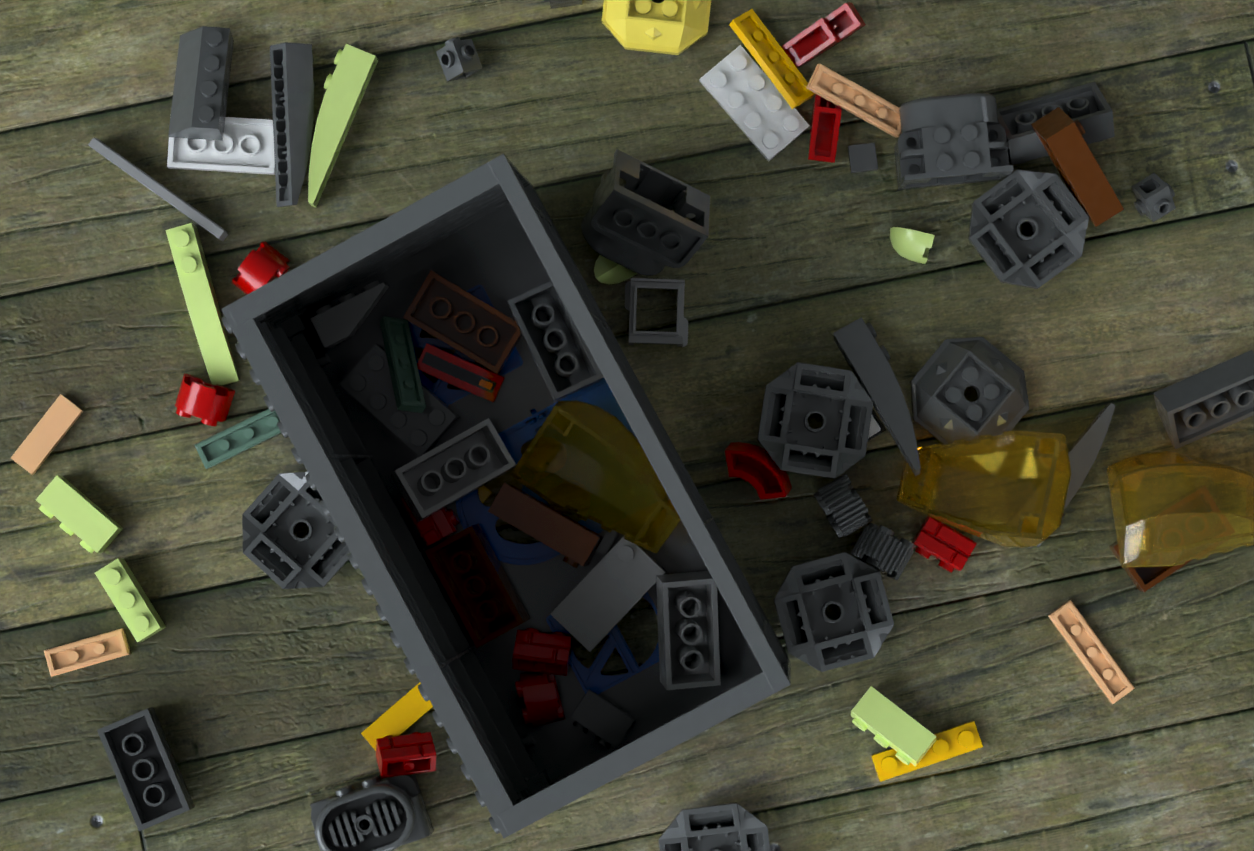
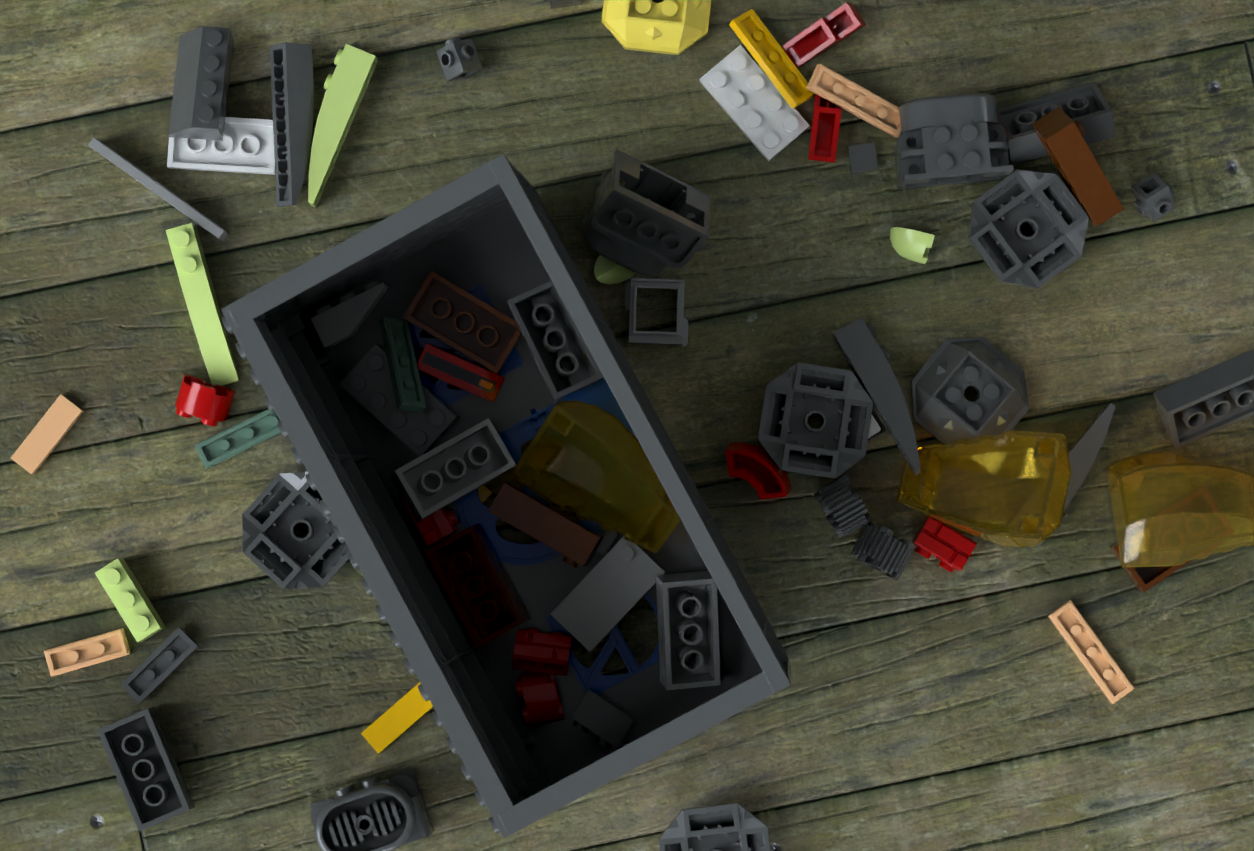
yellowish green brick [36,475,123,553] -> none
red cylinder [232,241,290,294] -> none
red brick [376,732,436,778] -> none
dark grey piece [774,552,894,672] -> none
yellowish green brick [851,686,937,766] -> none
yellow plate [871,721,983,782] -> none
none -> dark grey plate [121,627,199,704]

